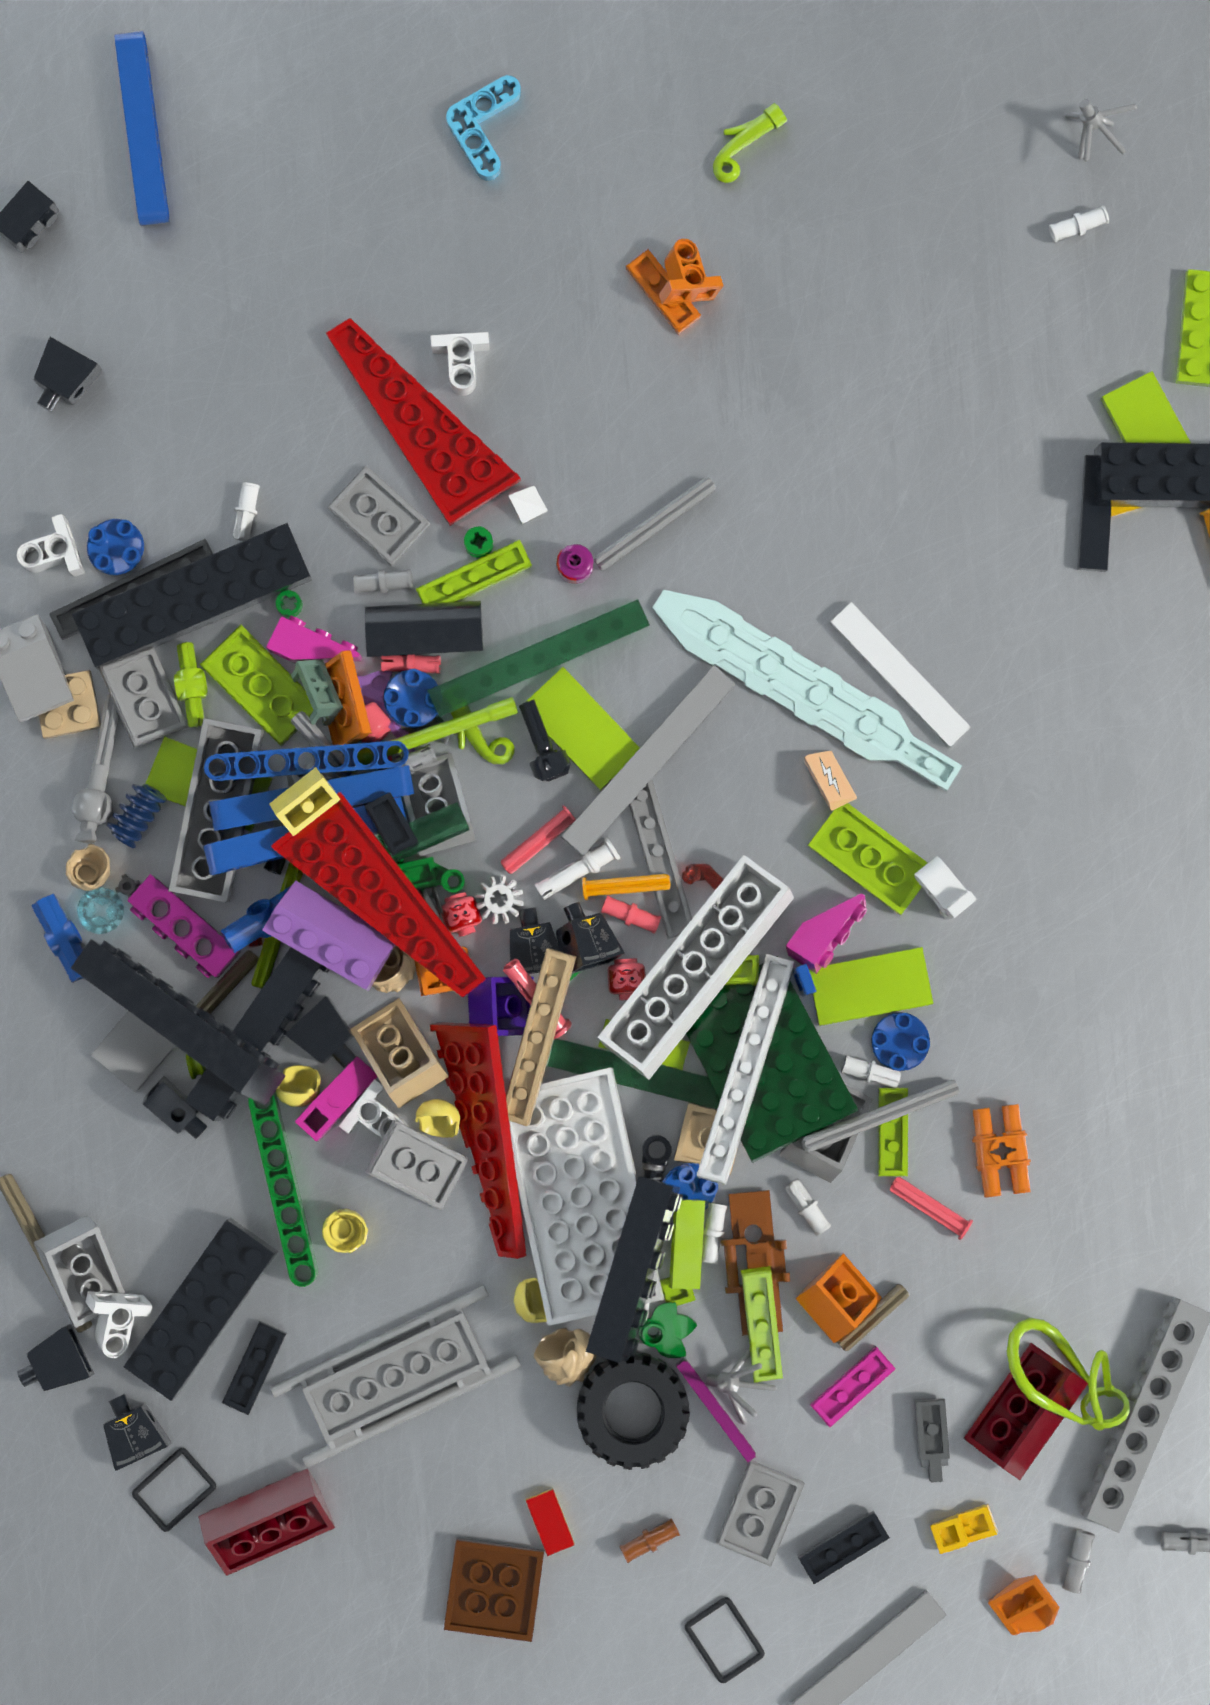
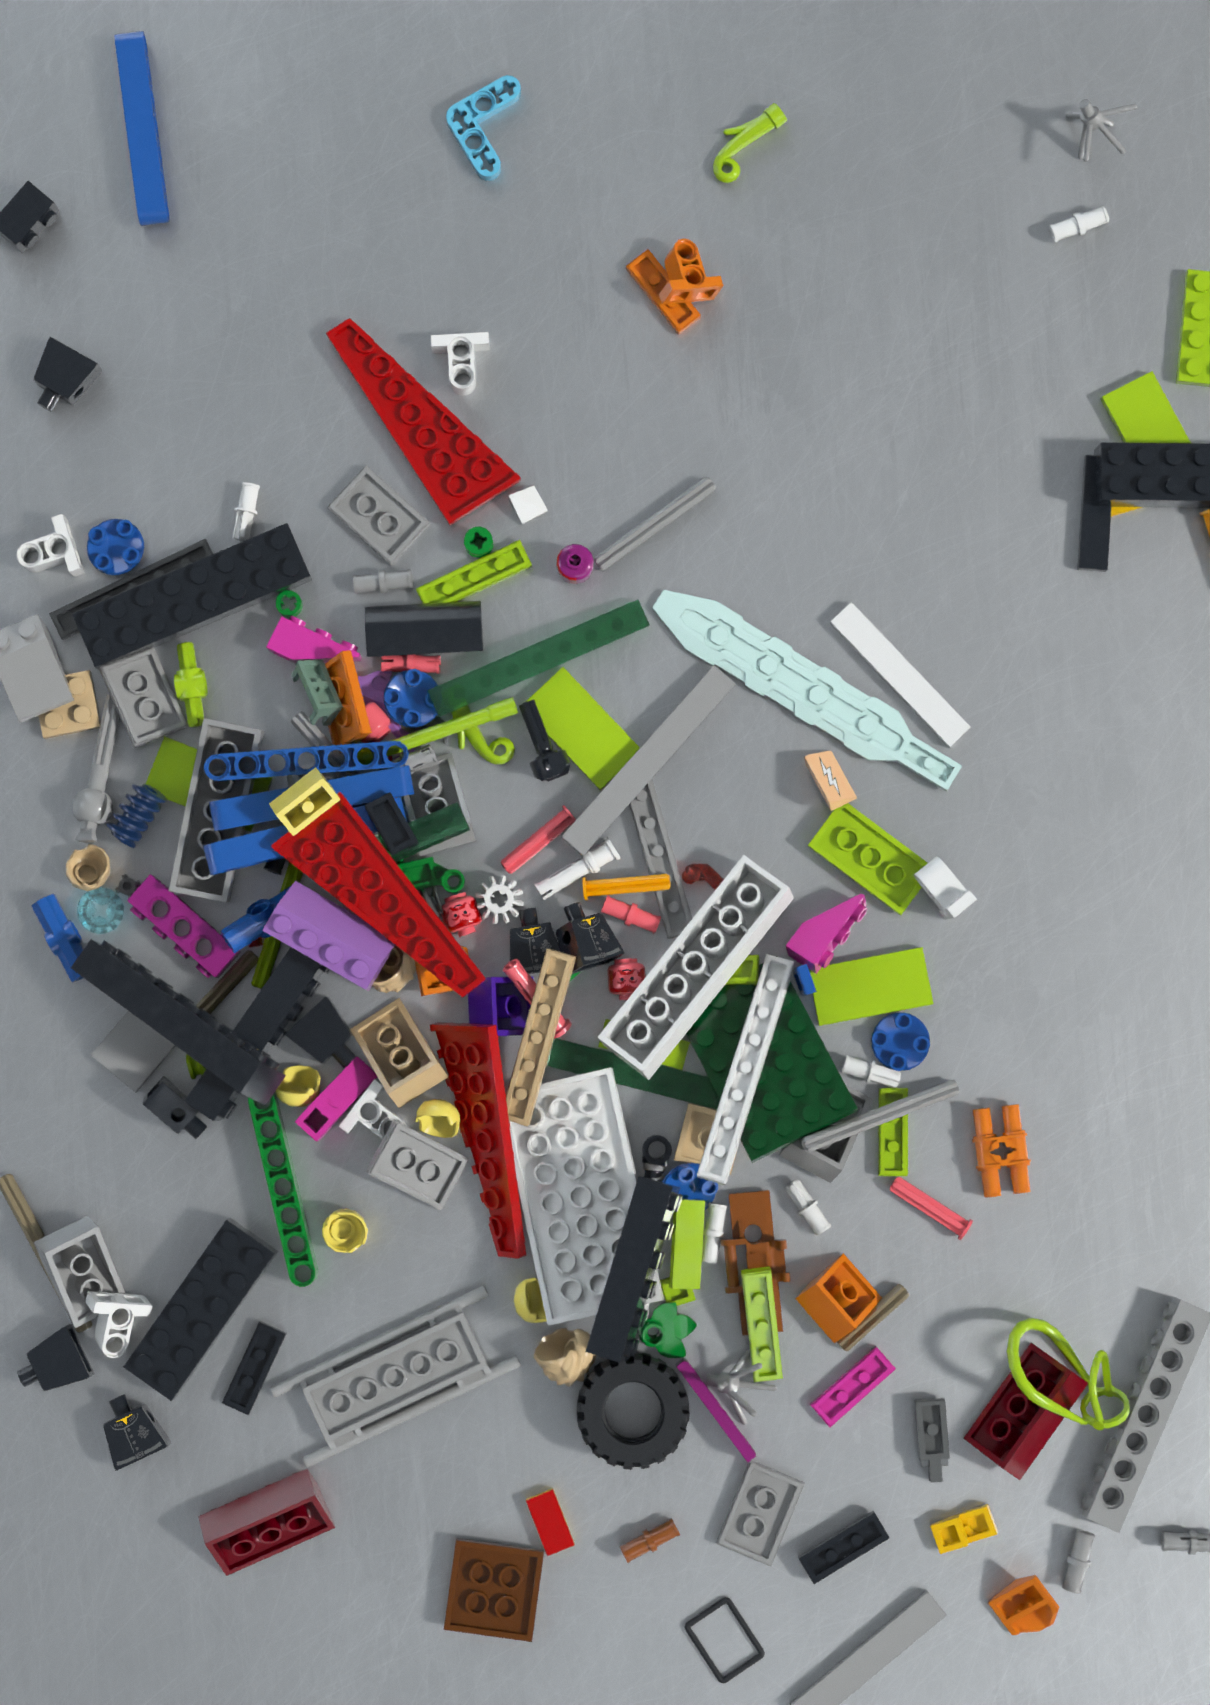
black piece [132,1448,216,1532] -> none
lime tile [199,624,314,747] -> none

